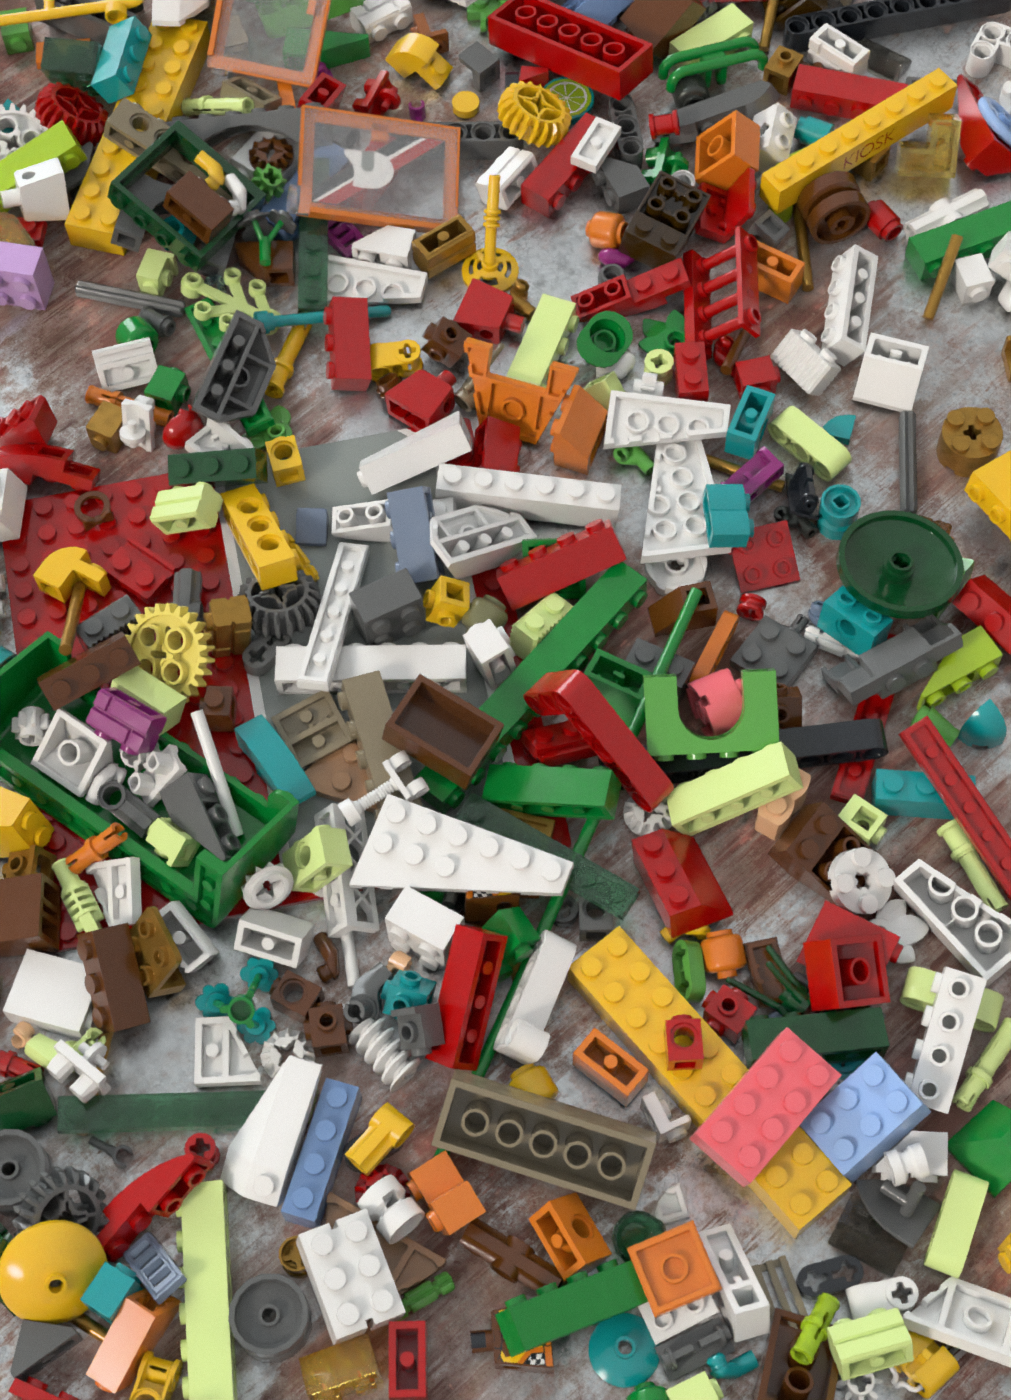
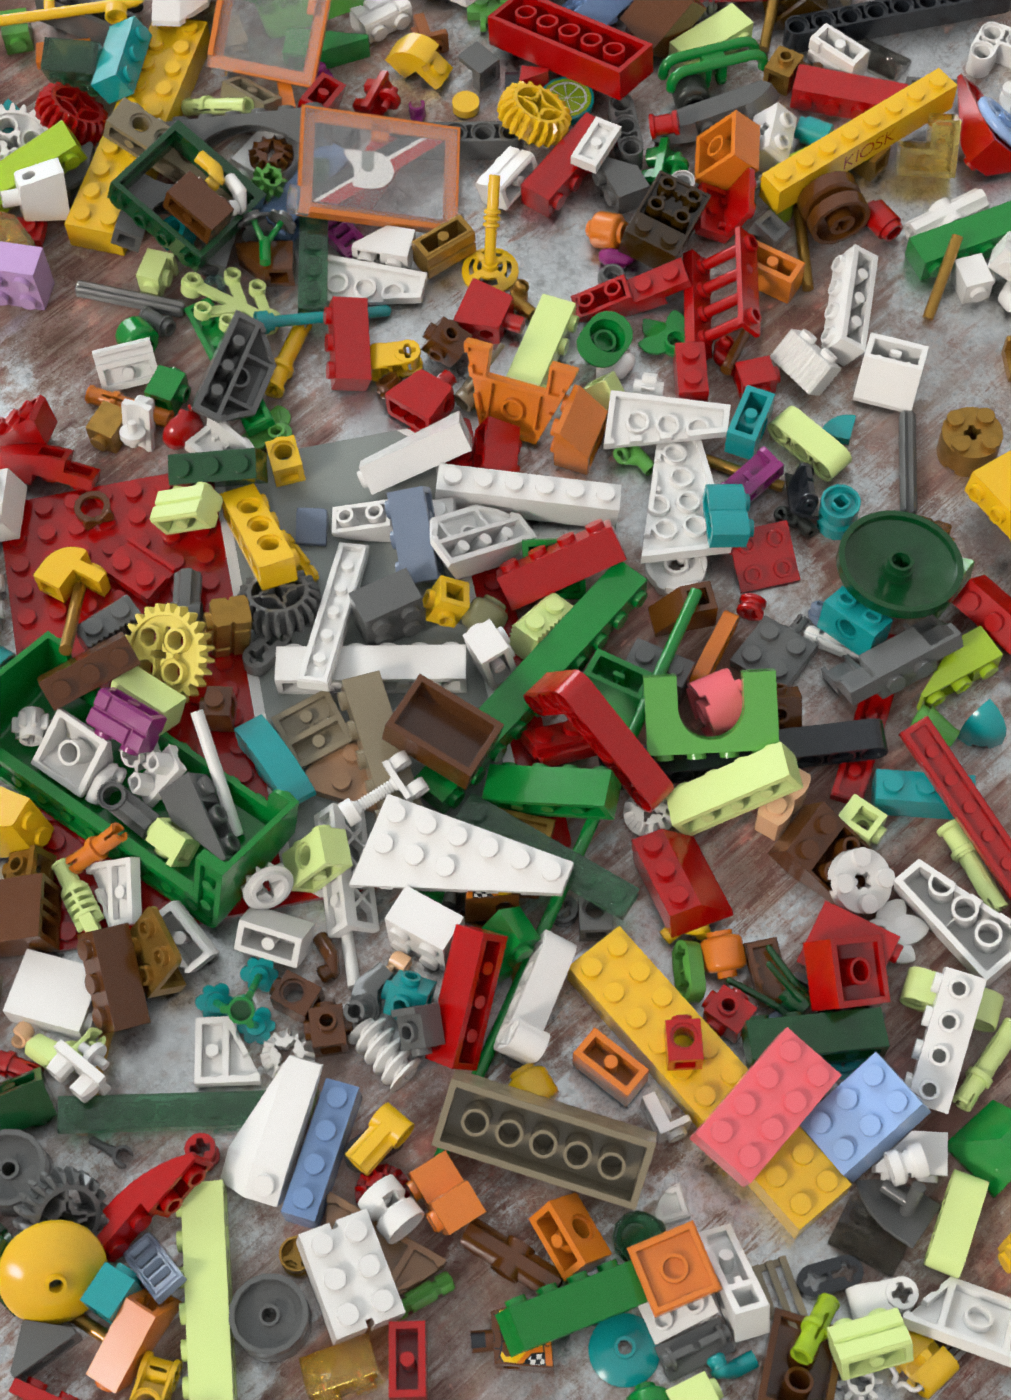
yellowish green wheel [644,349,674,386] -> none

